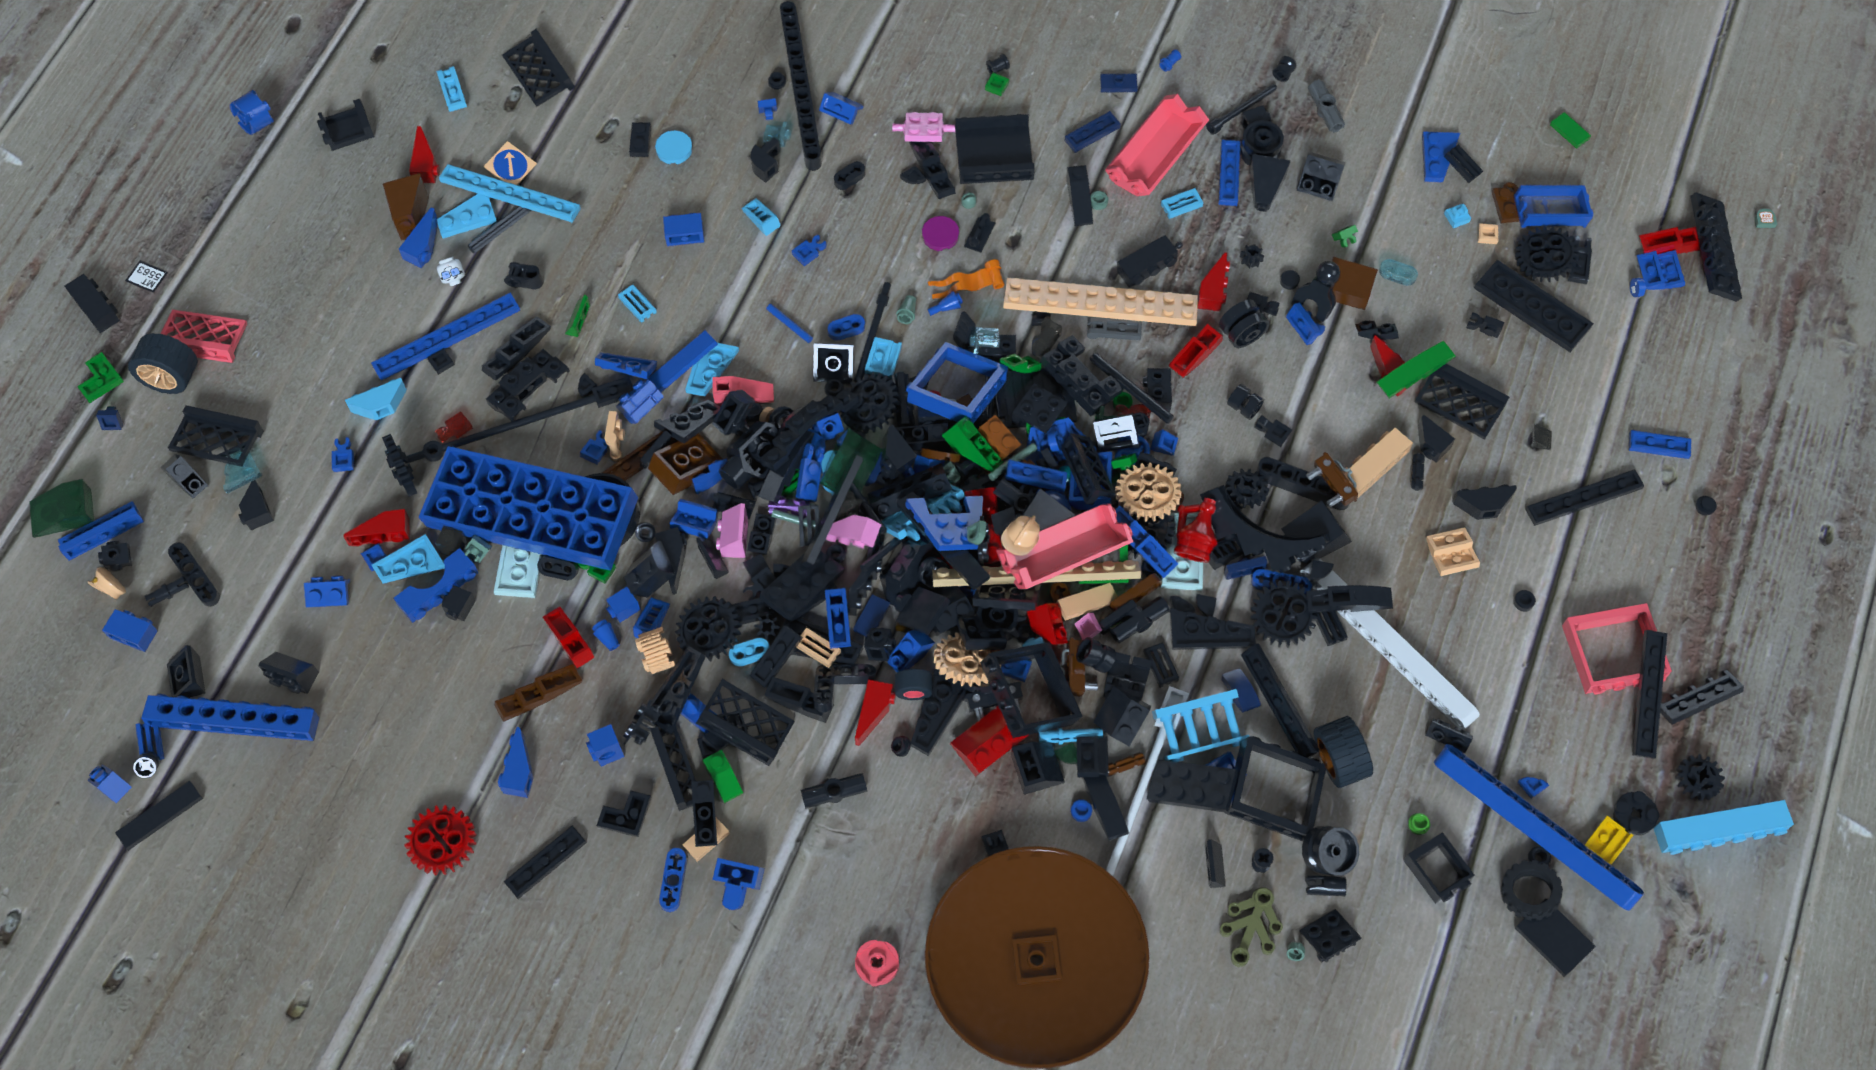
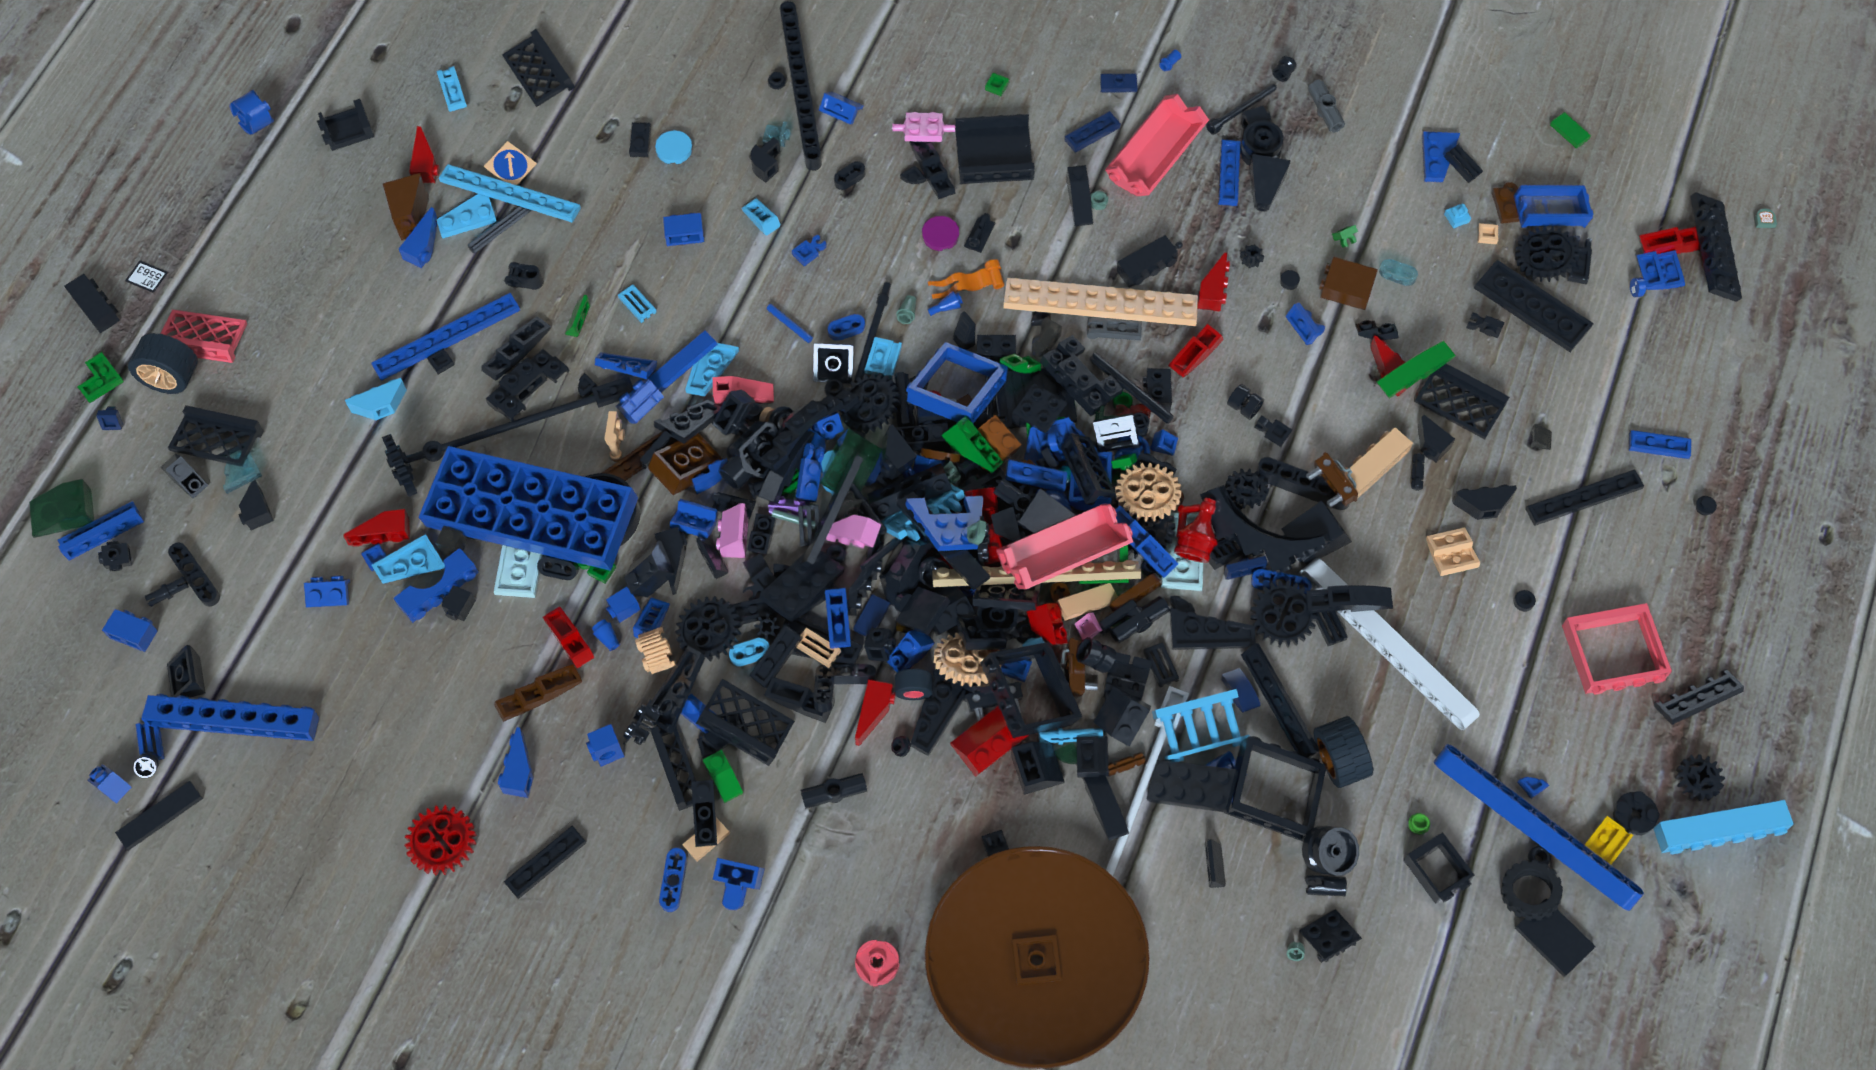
light nougat piece [87,567,126,599] -> none
black slope [258,652,319,694] -> none
blue plate [332,437,354,472] -> none
clear red plate [435,412,473,443] -> none
white head [436,256,465,286] -> none
sand green tile [463,535,492,563] -> none
blue plate [580,430,608,465] -> none
black brick [597,790,651,837] -> none
black plate [635,522,656,542] -> none
blue tile [757,98,777,120] -> none
sand green hinge [961,192,976,209] -> none
clear light blue bracket [970,327,1000,354] -> none
black bush [986,54,1010,75] -> none
sand green bar [988,443,1037,481] -> none
light nougat piece [1001,515,1040,556] -> none
blue tile [1071,799,1092,822] -> none
medium azure tile [1161,188,1203,219] -> none
black tile [1196,594,1217,617] -> none
black wheel [1219,299,1270,348] -> none
olive plant [1219,887,1283,967] -> none
black plate [1247,292,1280,316] -> none
black bush [1251,848,1274,873] -> none
black piece [1291,261,1341,323] -> none
black slope [1297,152,1346,201] -> none
black tile [1309,560,1334,581] -> none
black hinge [1425,718,1473,753] -> none
black tile [1632,630,1668,759] -> none

